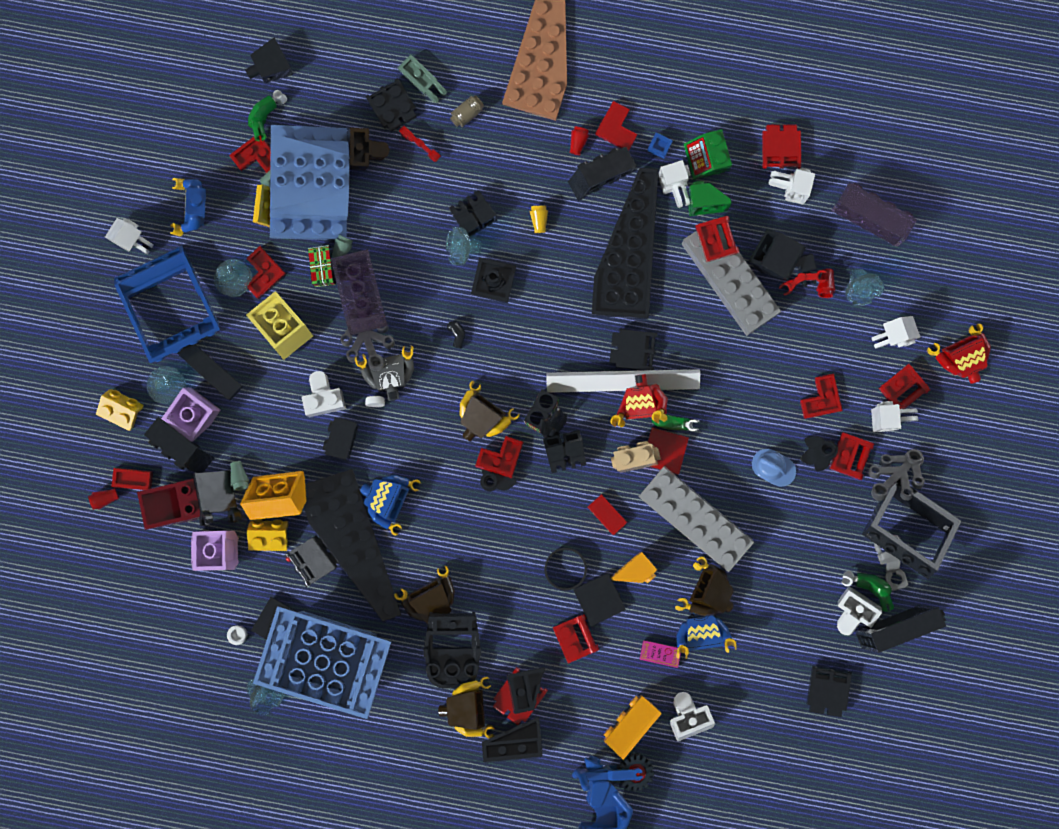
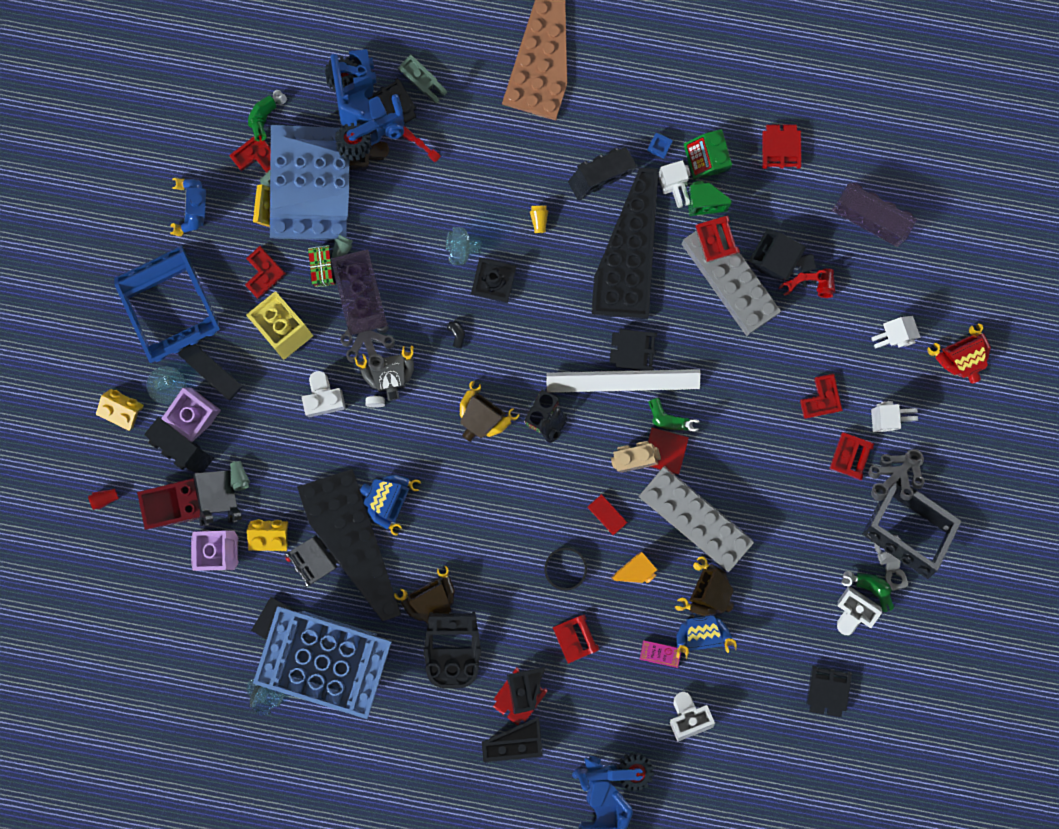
white brick [105,218,154,254] -> none
red tile [111,468,153,490] -> none
clear light blue tile [214,259,252,297] -> none
white tile [227,625,248,645] -> none
light orange slope [240,471,306,520] -> none
black torso [245,37,293,83] -> none
black brick [323,417,359,461] -> none
dark brown torso [438,677,494,739] -> none
black legs [448,190,497,239] -> none
dark tan head [450,95,484,127] -> none
red tile [475,436,524,478] -> none
black plate [480,469,516,492] -> none
black legs [543,430,586,474] -> none
red cone [569,126,589,156] -> none
black piece [573,573,626,627] -> none
red tile [595,101,638,151] -> none
light orange slope [604,695,662,760] -> none
red torso [610,374,668,427] -> none
medium blue piece [752,449,796,487] -> none
white brick [769,168,815,205] -> none
black plate [800,436,838,472] -> none
clear light blue tile [845,269,884,306] -> none
black window [855,605,946,653] -> none
red plate [878,364,930,409] -> none
none -> blue piece [325,49,404,160]

